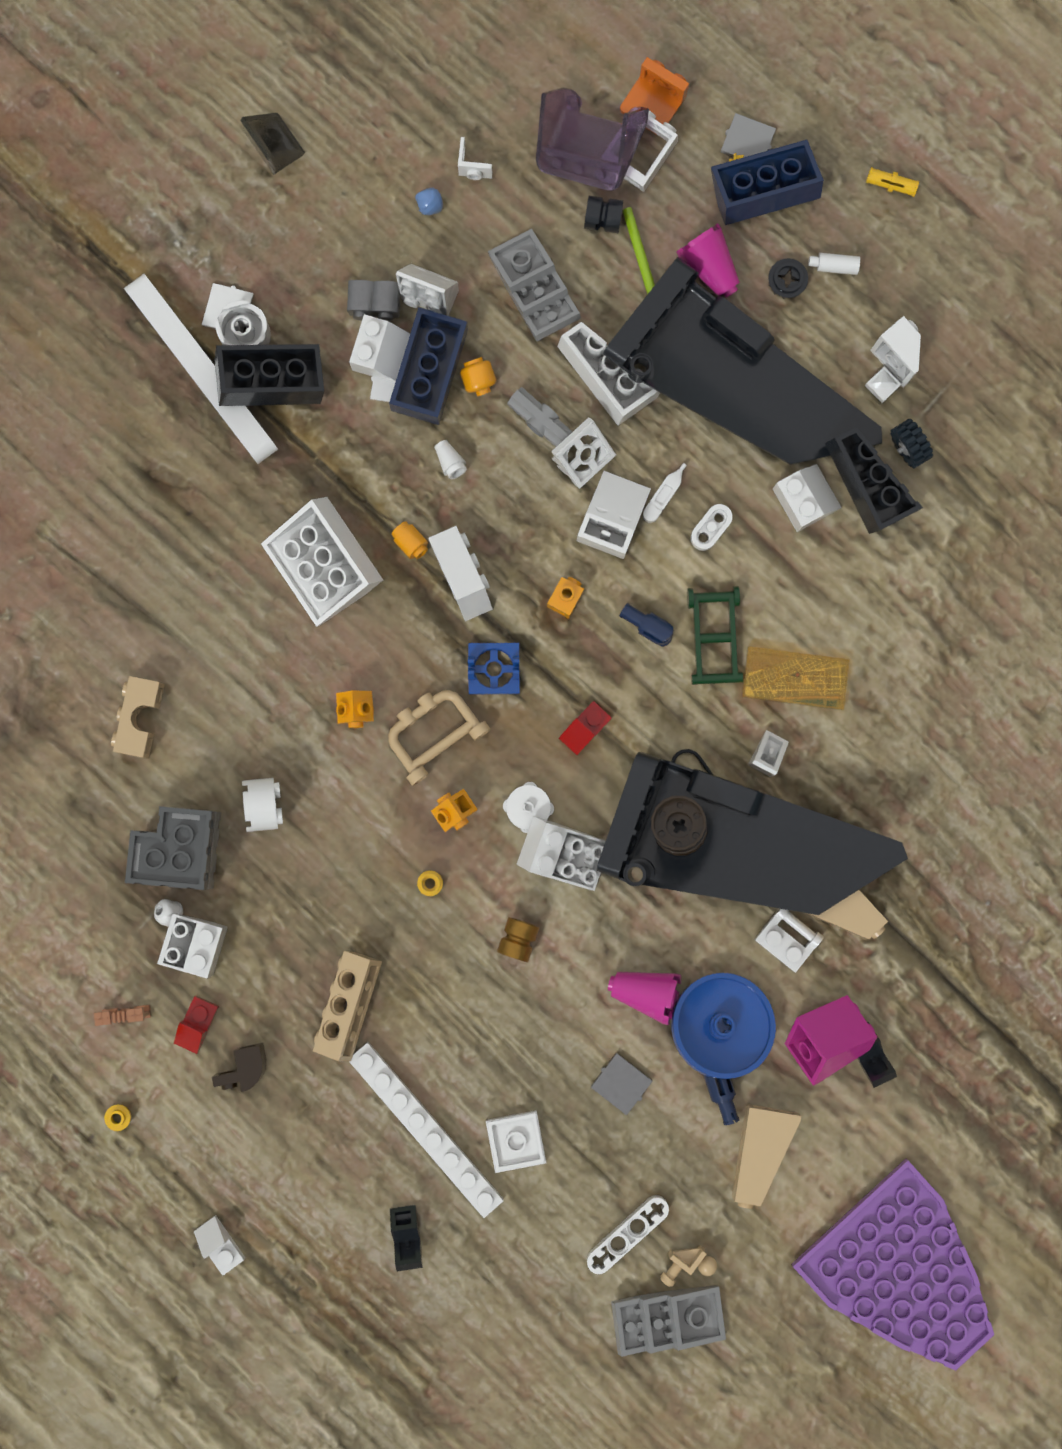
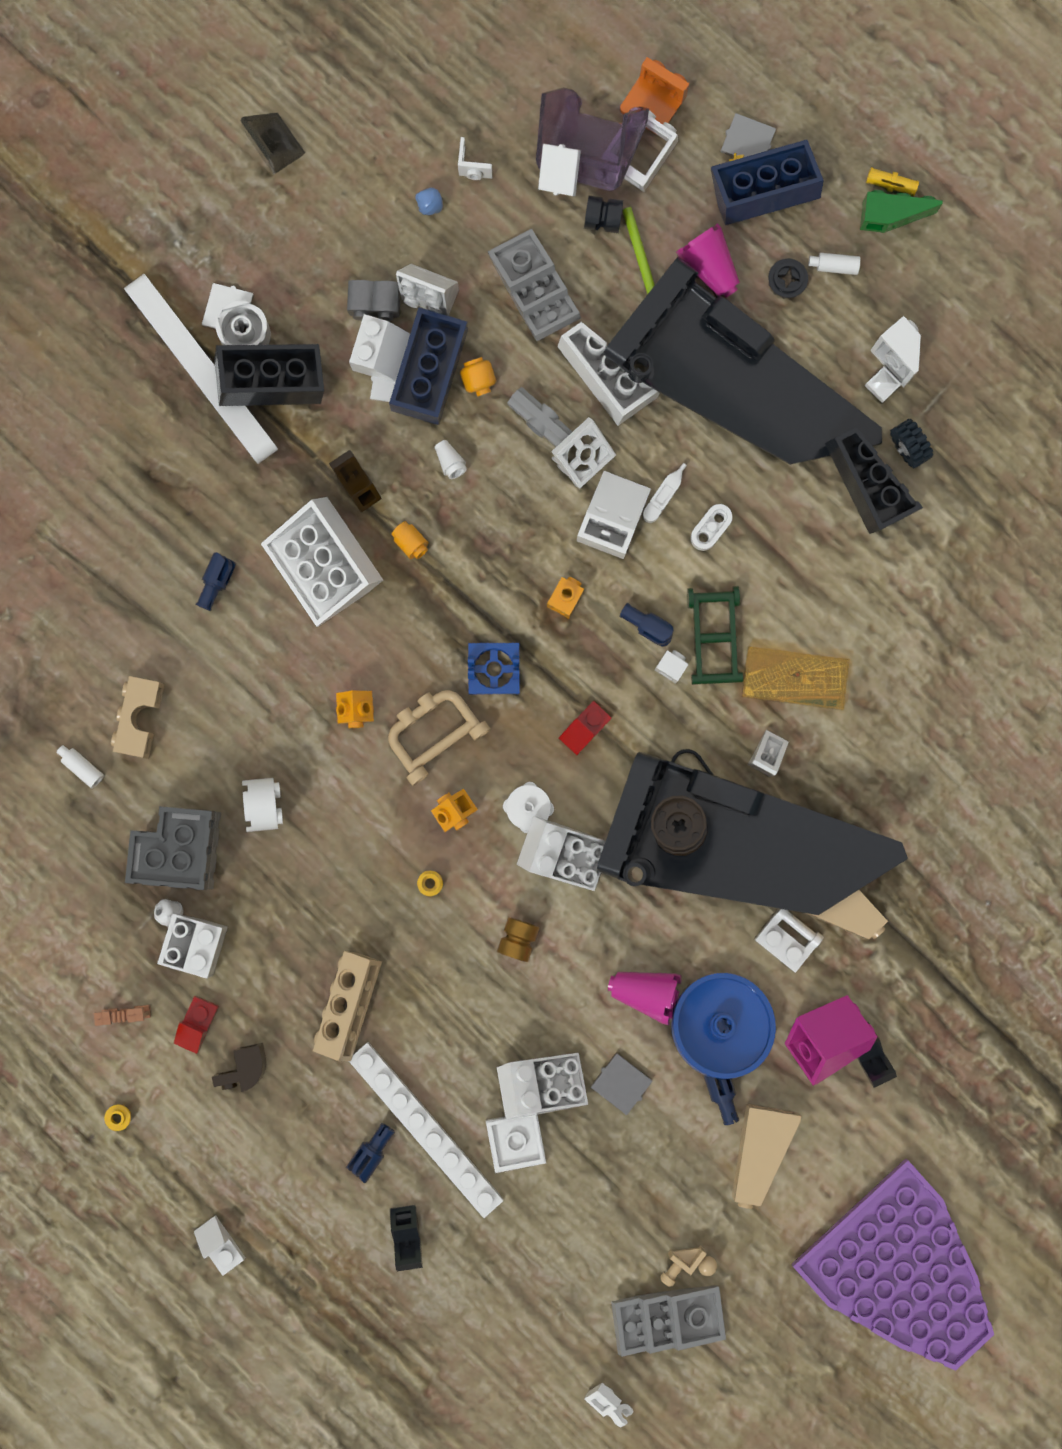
white wedge [428,526,493,622] -> none
white beam [587,1195,669,1274] -> none
white slope [773,464,842,532] -> none
none -> white cylinder [56,745,104,789]
none -> dark blue arm [195,552,236,611]
none -> dark brown brick [329,450,382,513]
none -> dark blue arm [346,1123,395,1183]
none -> white slope [497,1053,588,1120]
none -> white piece [538,144,581,196]
none -> white plate [584,1383,634,1427]
none -> white plate [655,650,689,684]
none -> green slope [860,190,943,233]

